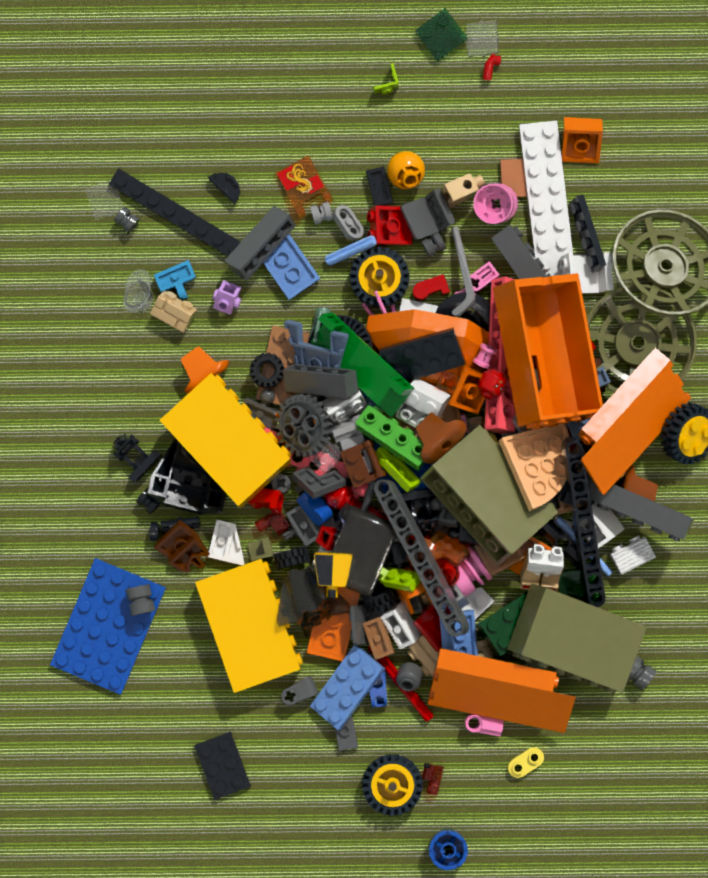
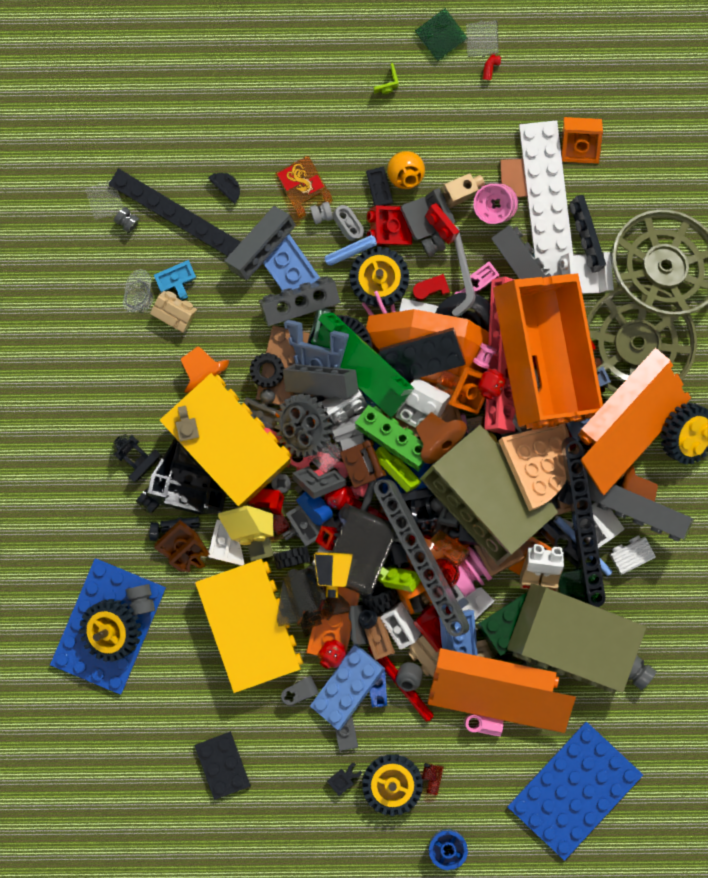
lavender brick [212,280,241,315] -> none
light yellow plate [508,747,544,778] -> none
none -> wheel [79,599,141,662]
none -> dark tan plate [176,406,199,442]
none -> light yellow slope [218,506,273,545]
none -> dark grey brick [259,277,341,326]
none -> red head [318,639,346,669]
none -> black plate [327,762,362,796]
none -> black plate [359,610,378,629]
none -> red plate [425,203,460,245]
none -> blue plate [507,721,643,861]

